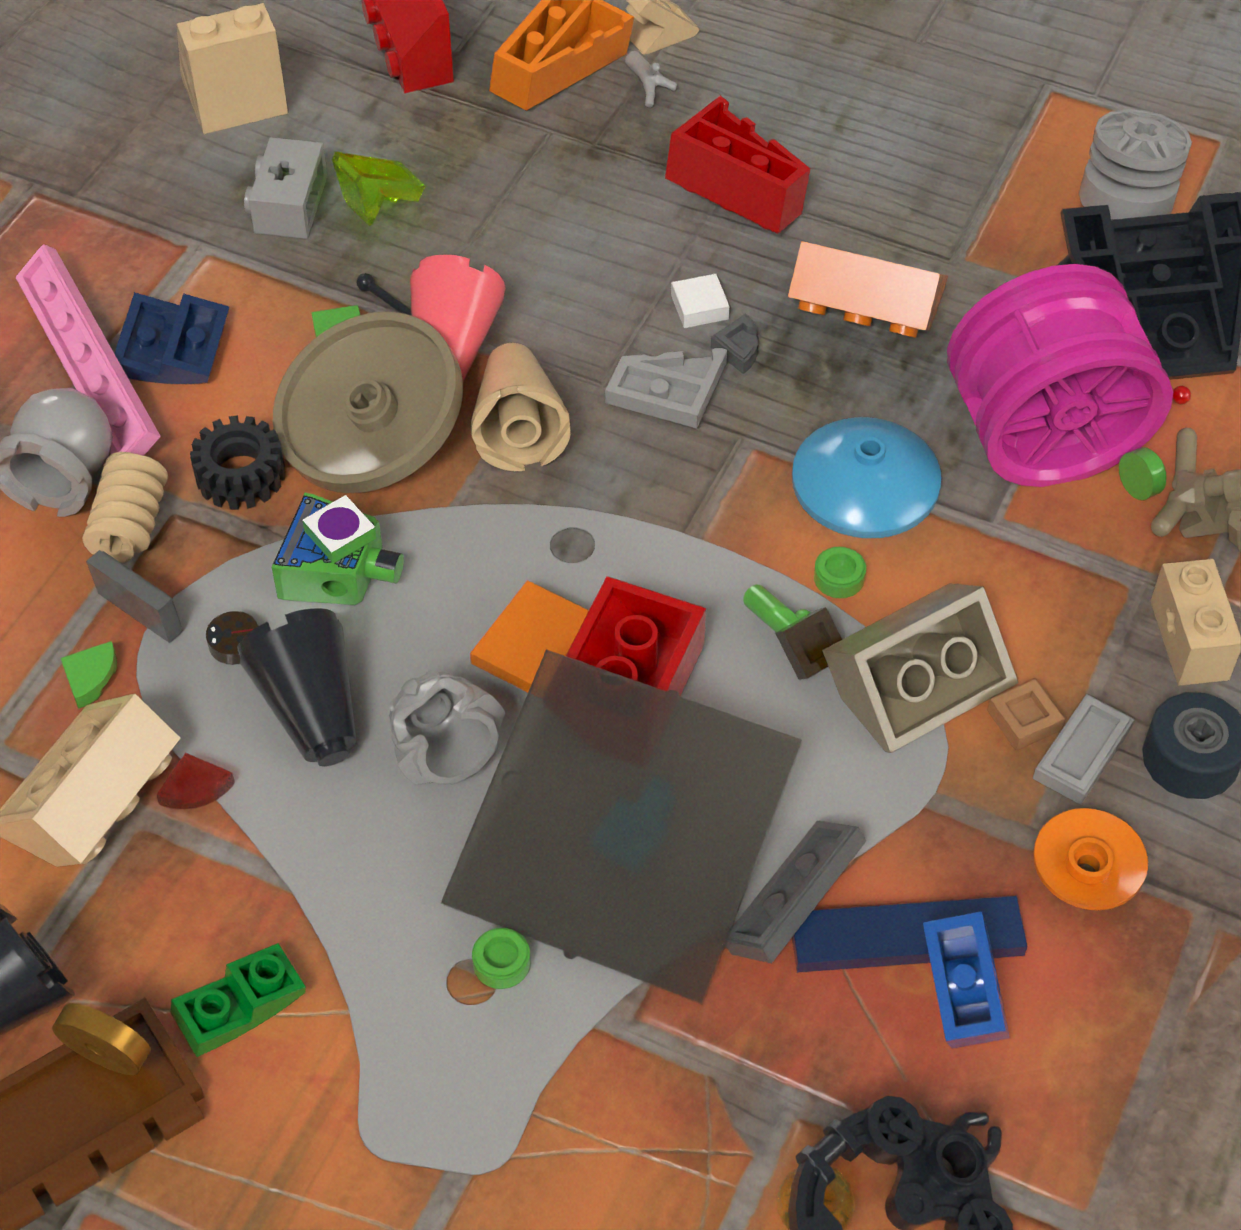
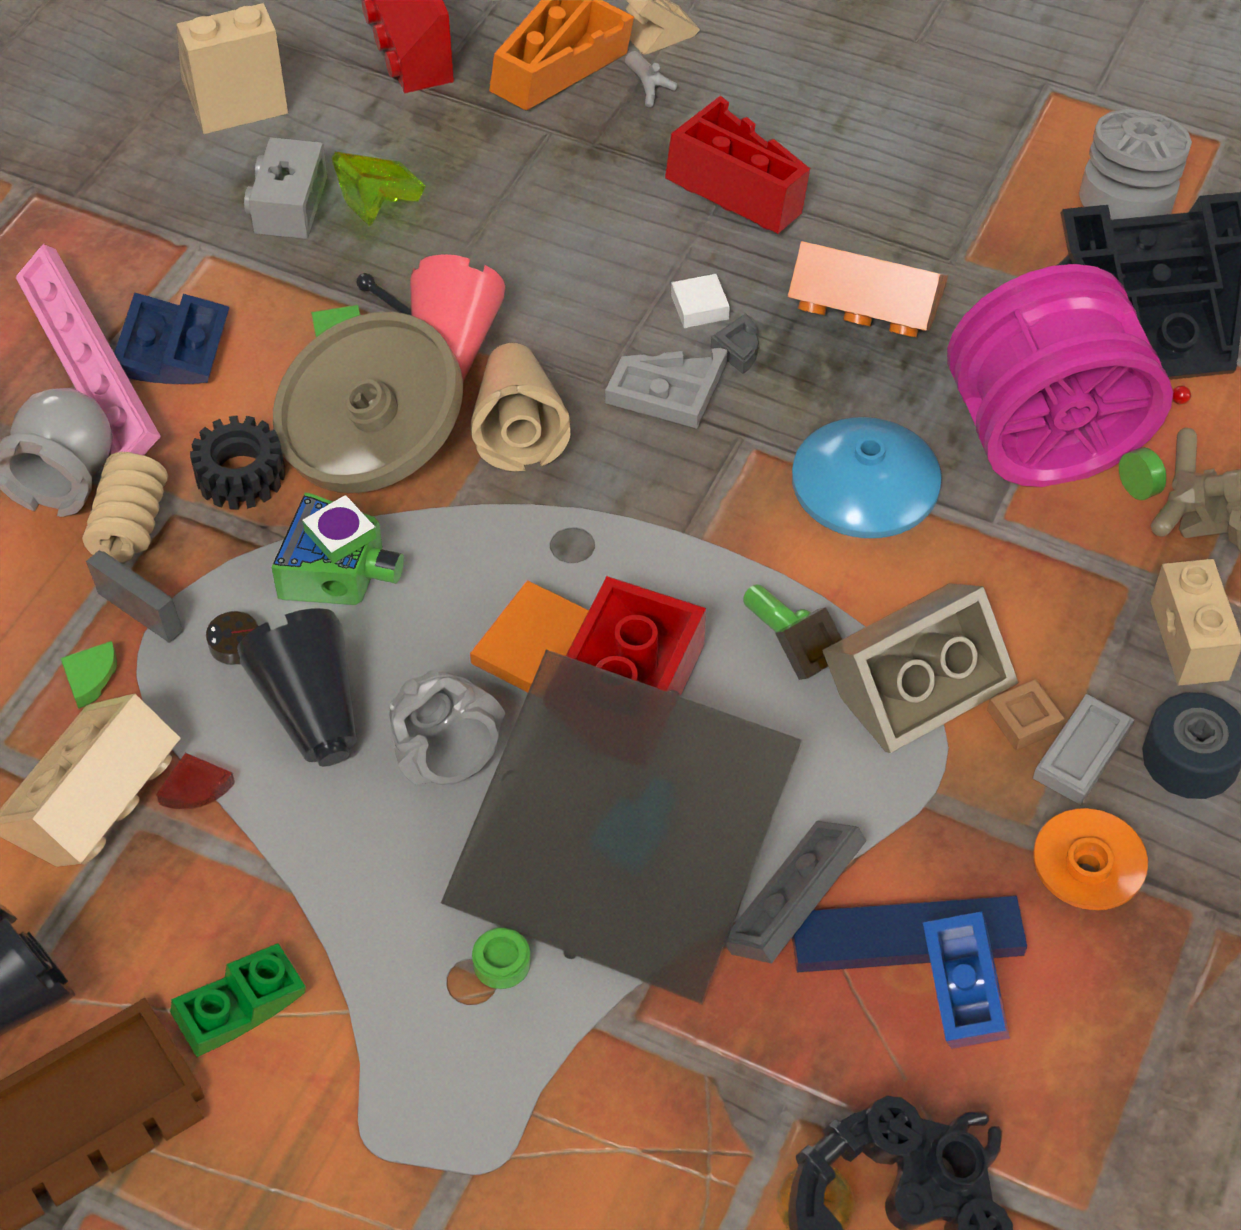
pearl gold piece [52,1003,151,1075] -> none
bright green tile [814,547,866,598] -> none

